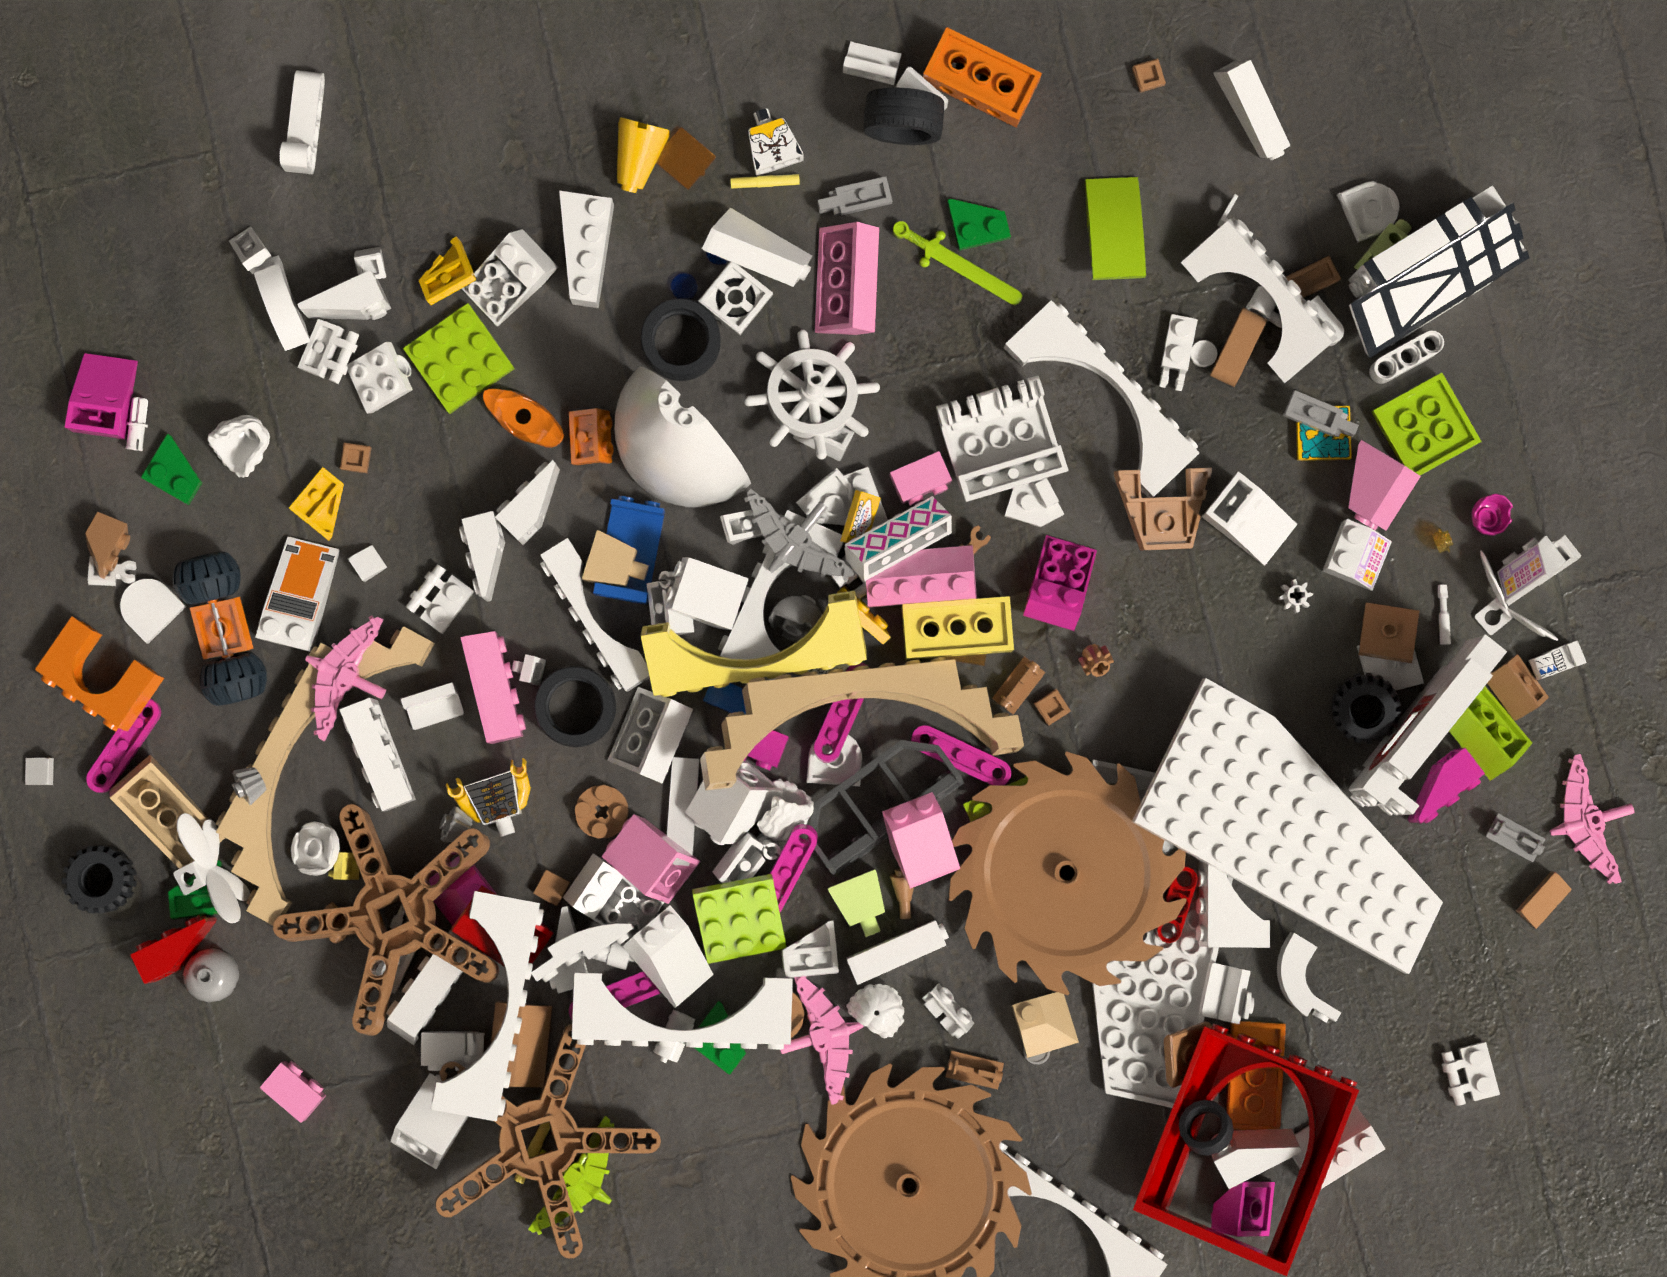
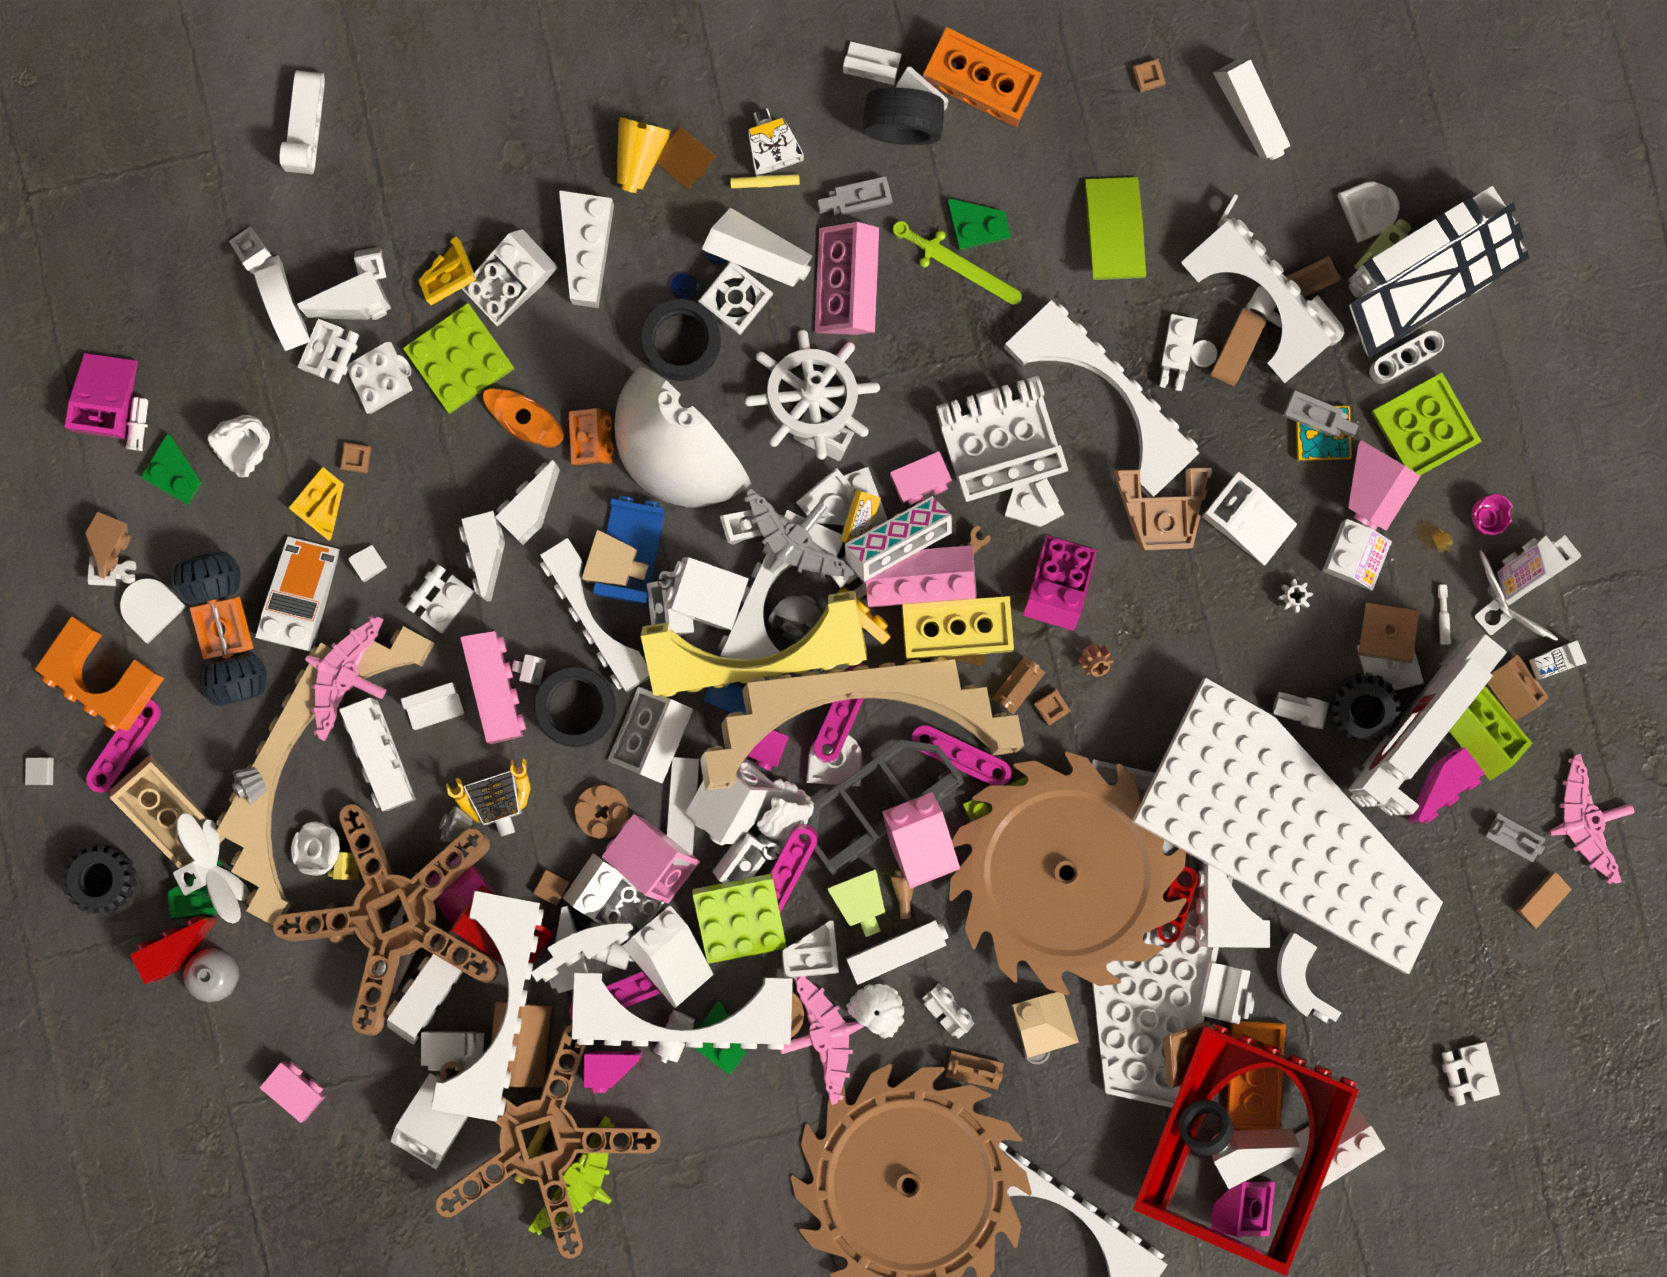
none -> dark pink slope [584,1051,642,1093]
none -> white piece [1272,692,1329,730]

